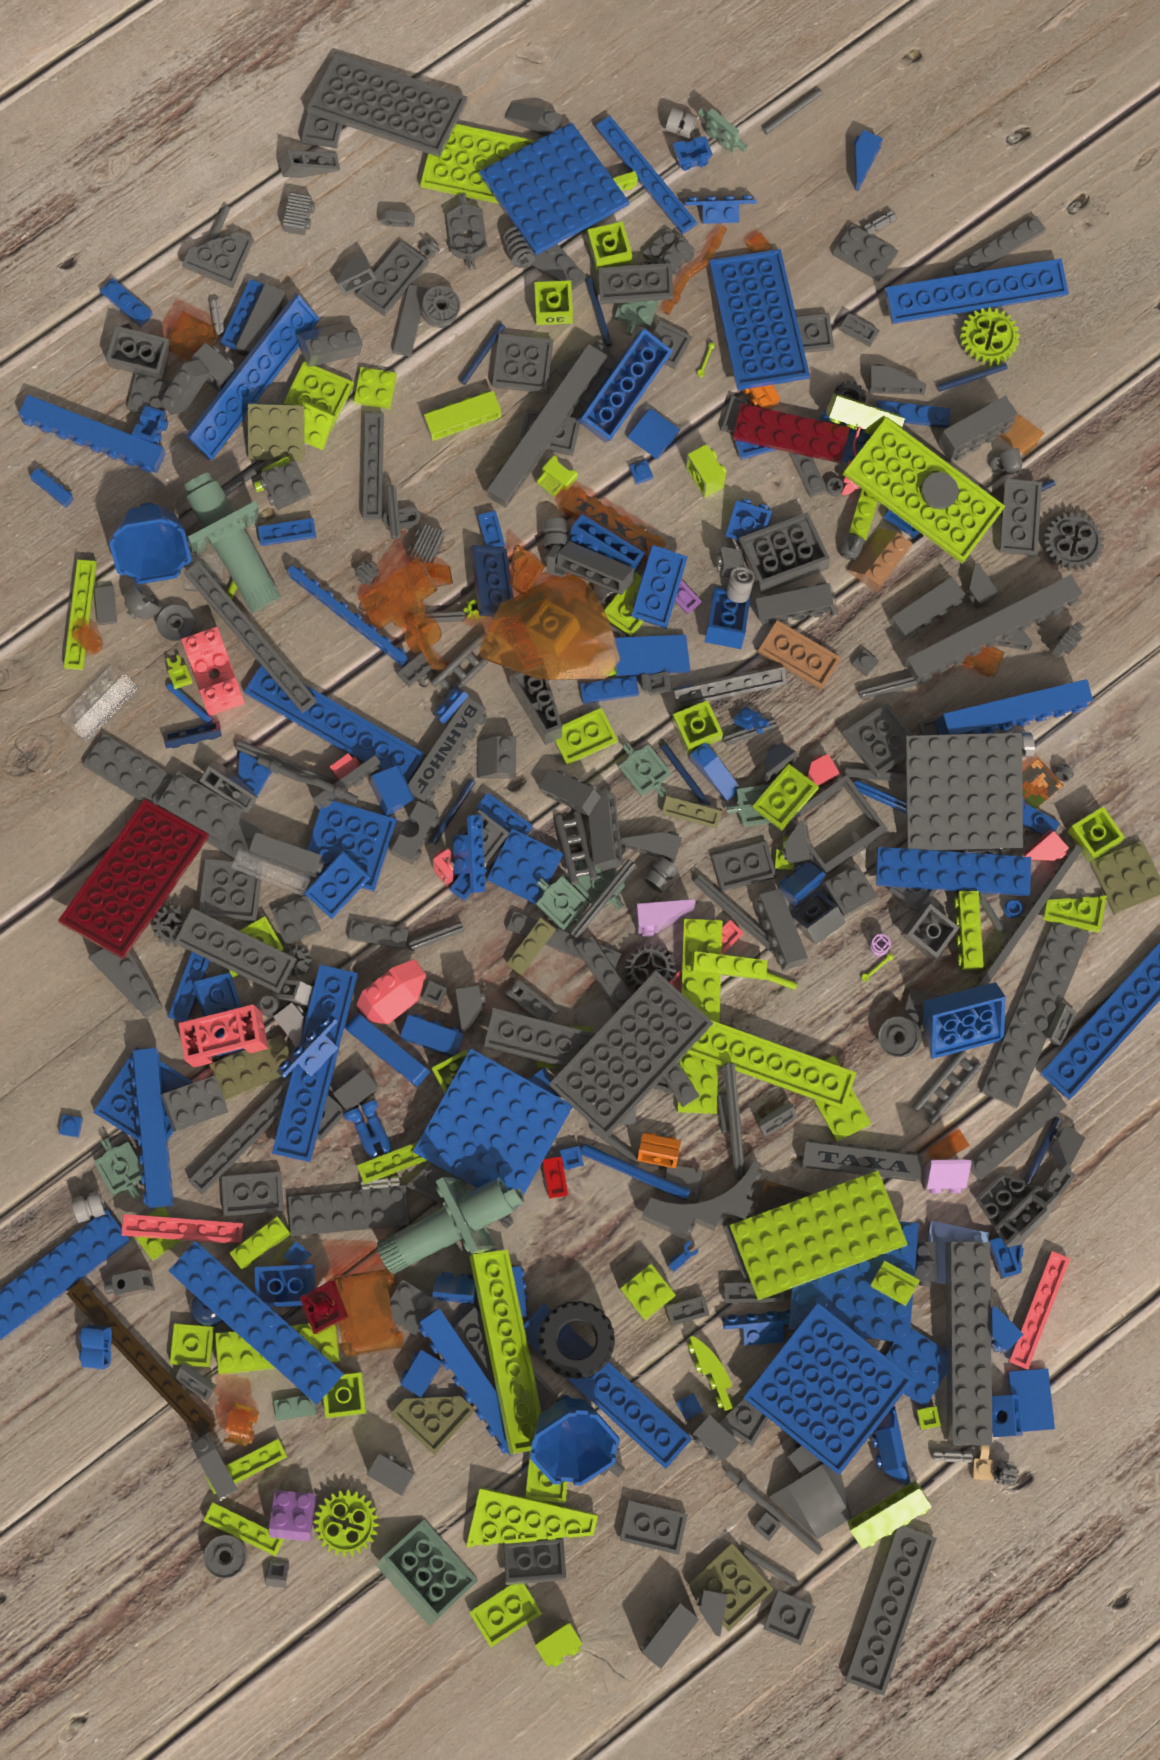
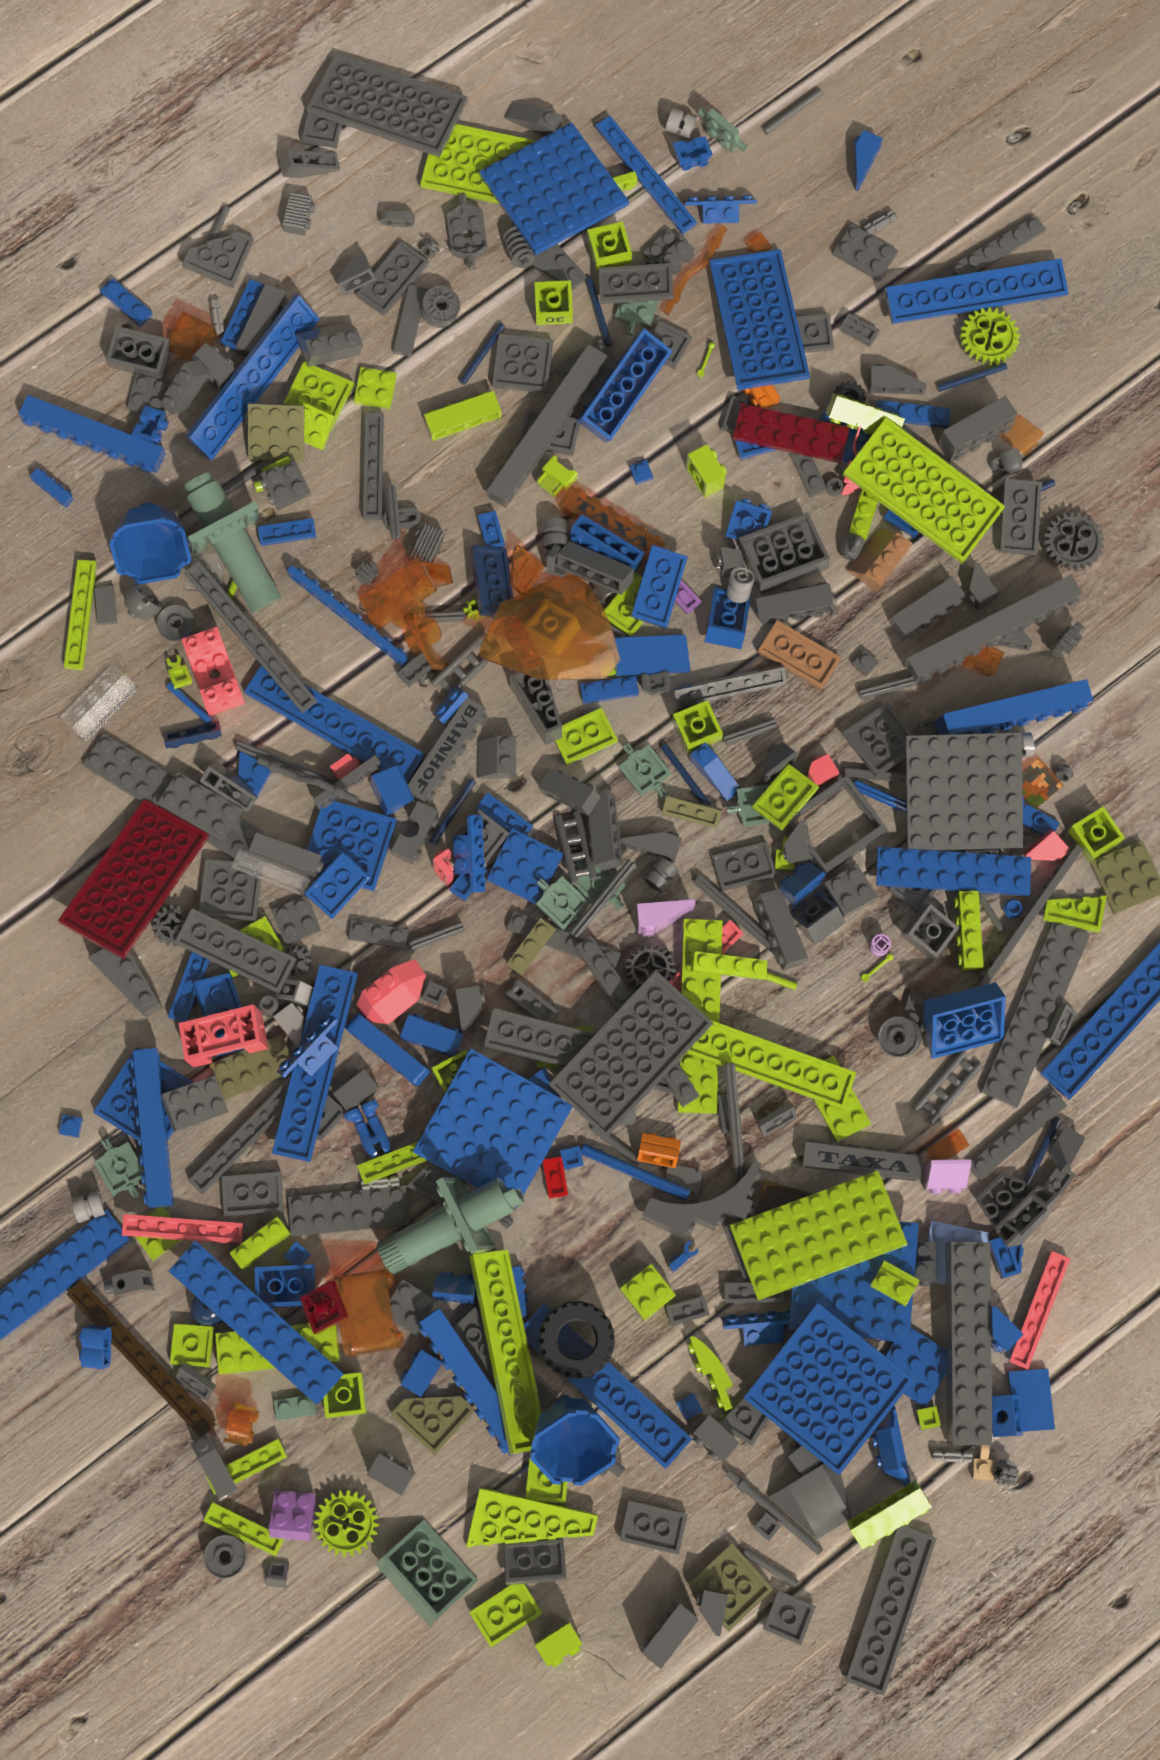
clear orange bracket [72,623,104,656] -> none
blue slope [628,408,680,460] -> none
blue plate [734,707,769,734] -> none
dark grey tile [921,472,959,510] -> none

